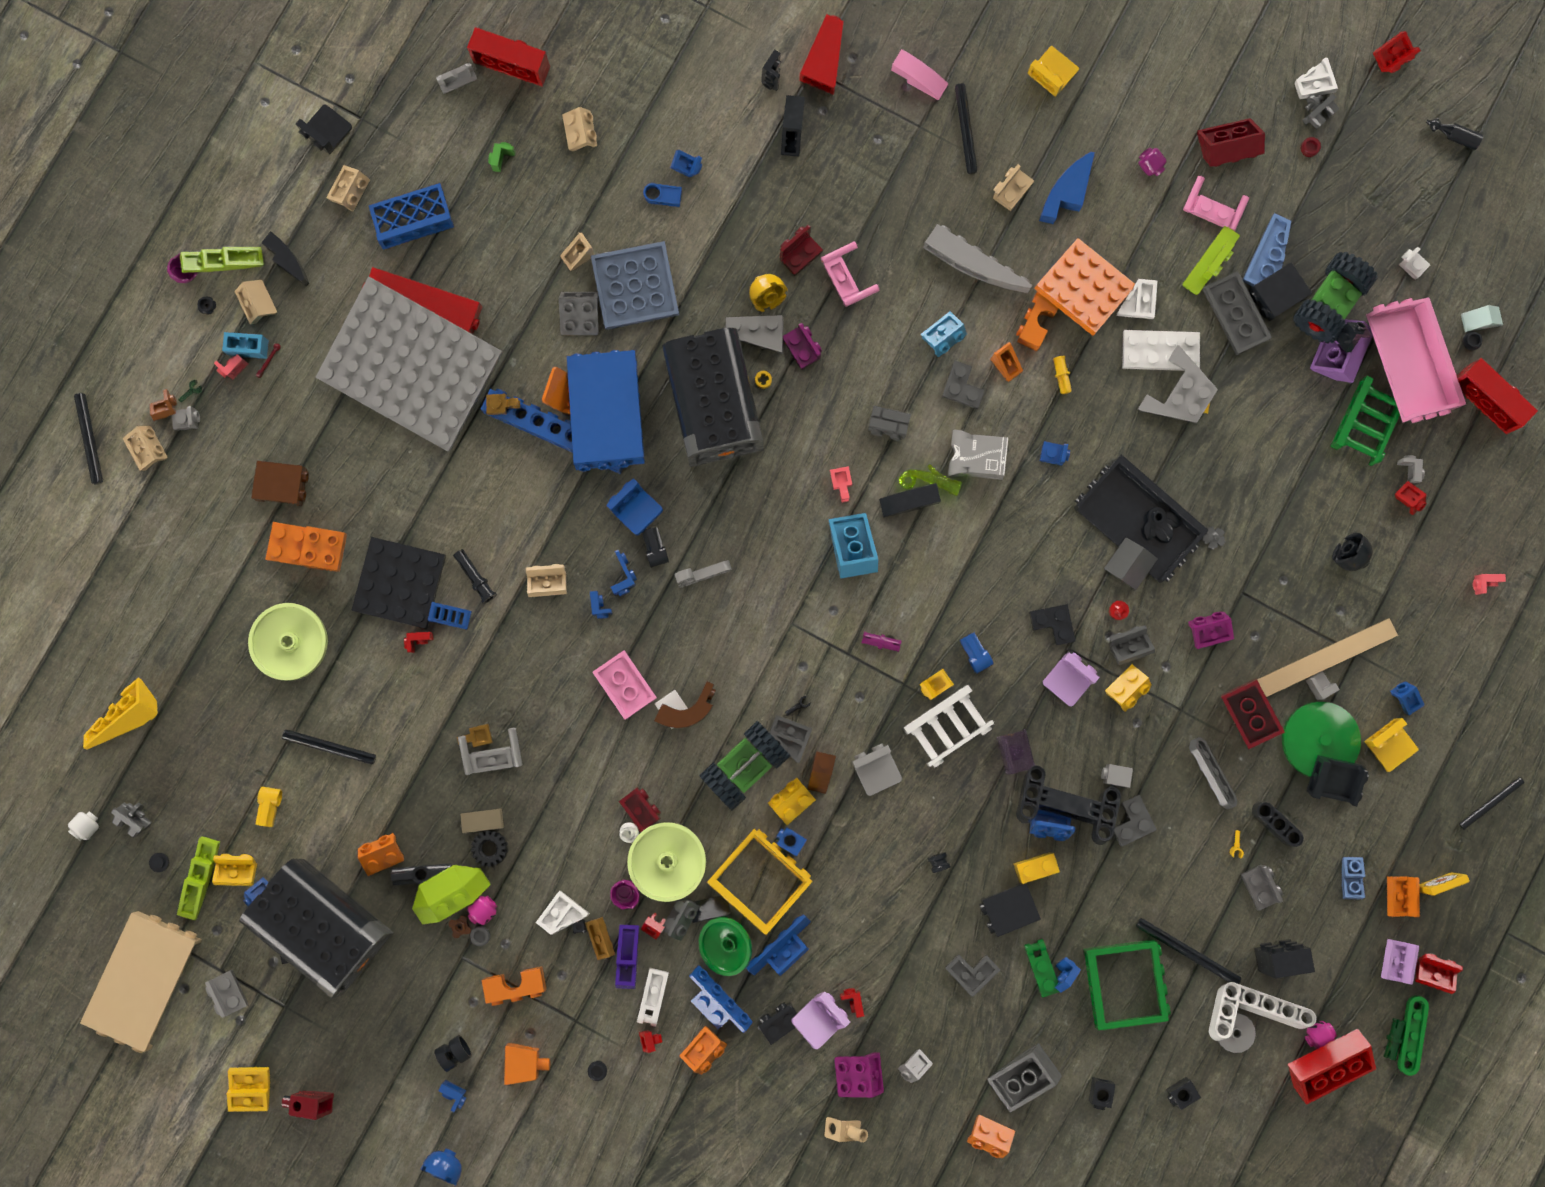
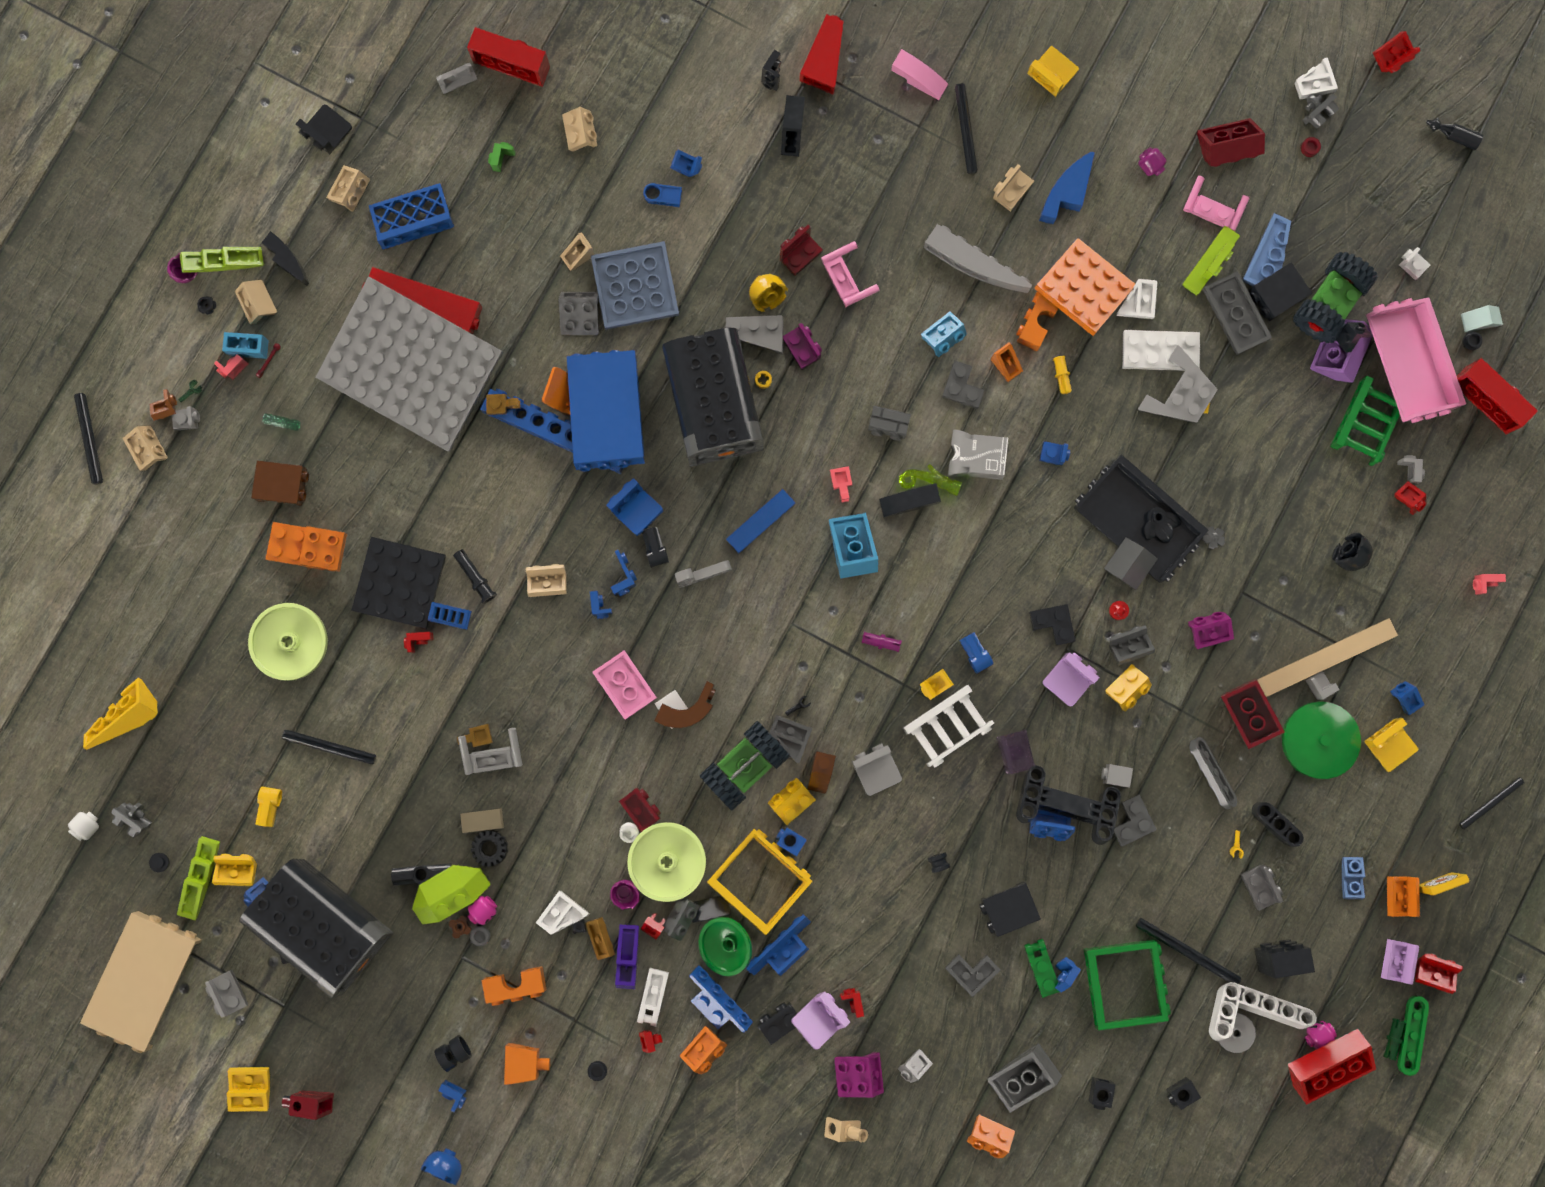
orange bracket [358,833,404,876] -> none
yellow brick [1014,852,1060,884] -> none
black panel [1306,755,1369,807] -> none
none -> clear green axle [262,413,300,431]
none -> blue tile [726,489,796,554]

